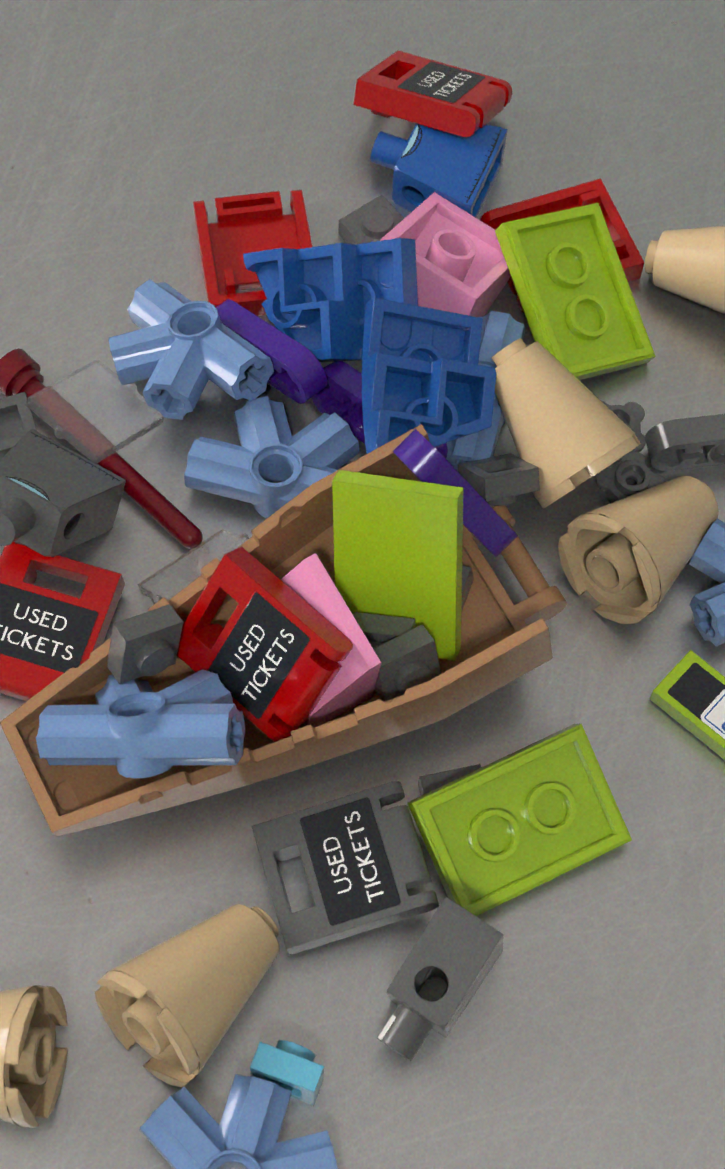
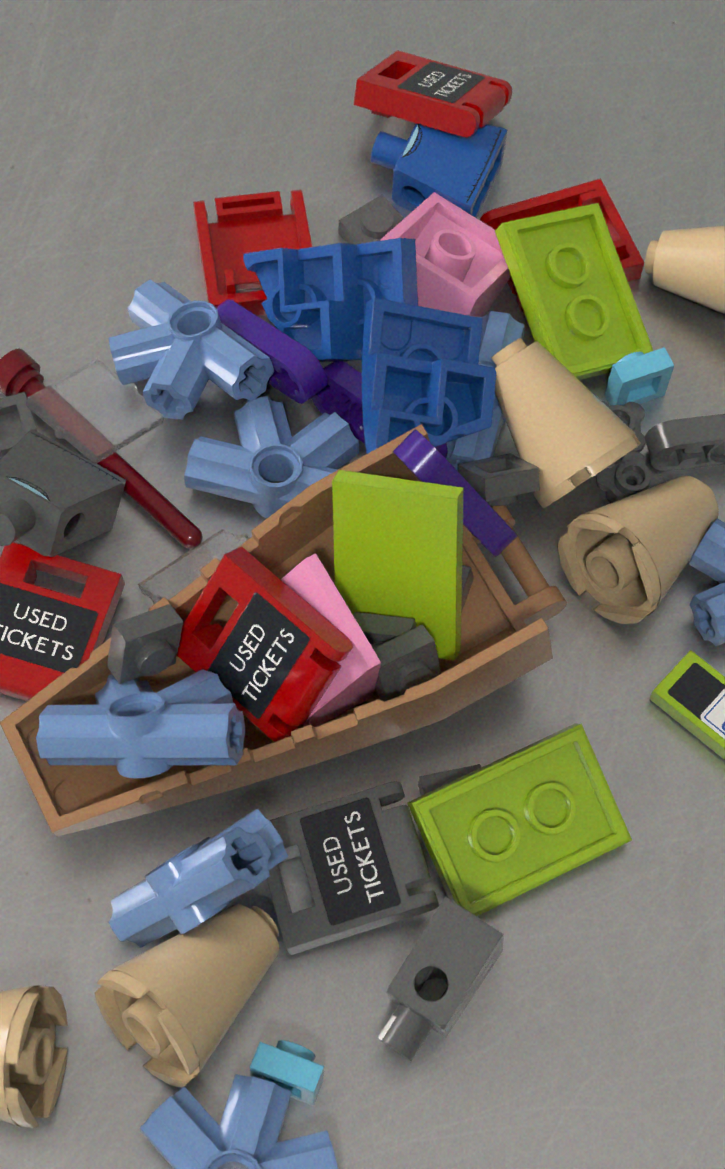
none -> medium blue piece [109,809,289,948]
none -> medium azure plate [604,347,675,406]

